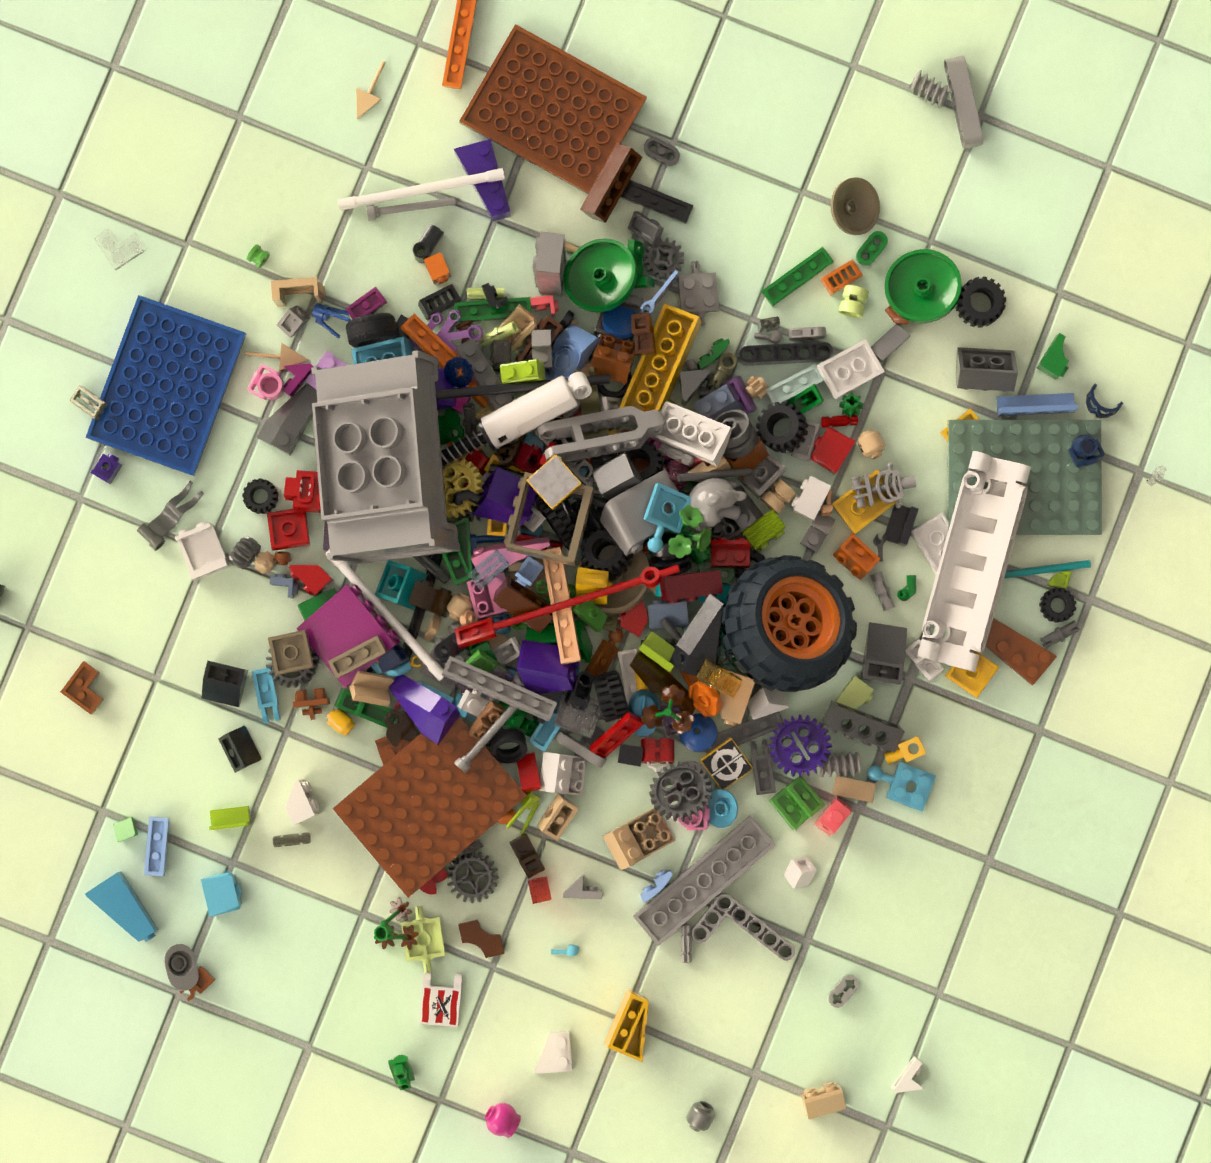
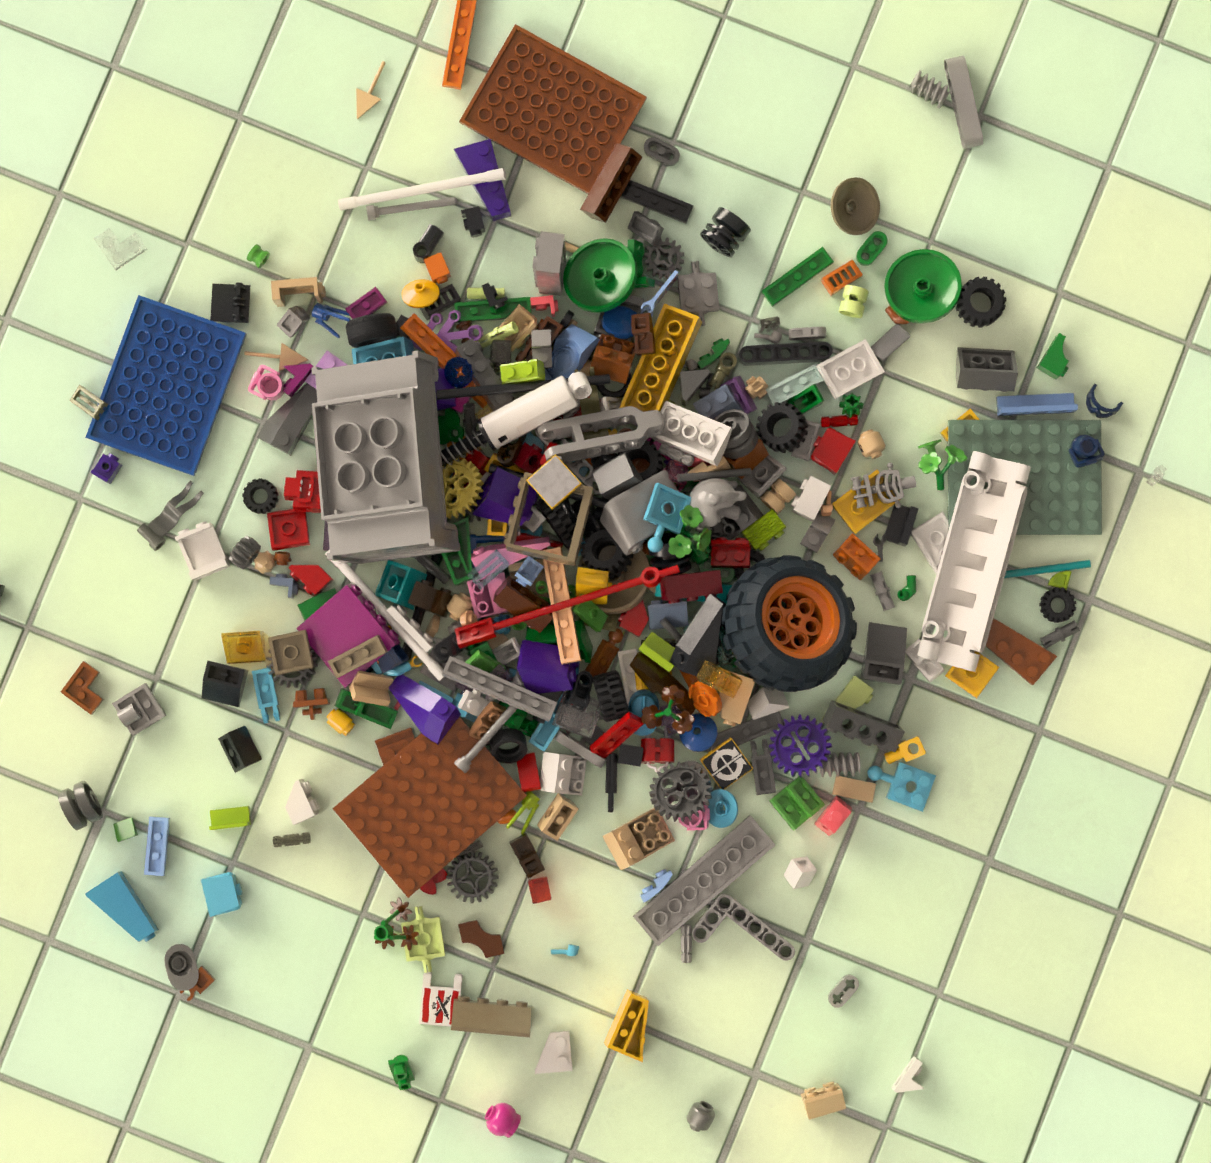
dark brown plate [385,710,417,747] -> none
black arm [452,490,483,506] -> none
light grey slope [563,874,602,899] -> none
none -> dark grey wheel [58,781,103,831]
none -> light grey plate [112,683,166,736]
none -> black hinge [210,283,251,323]
none -> clear yellow slope [221,631,266,664]
none -> white plate [386,604,434,652]
none -> yellow dish [402,279,440,308]
none -> dark tan slope [451,996,531,1038]
none -> black brick [461,206,485,238]
none -> black axle [605,753,618,813]
none -> black wheel [700,207,751,258]
none -> bright green plant [918,439,967,490]

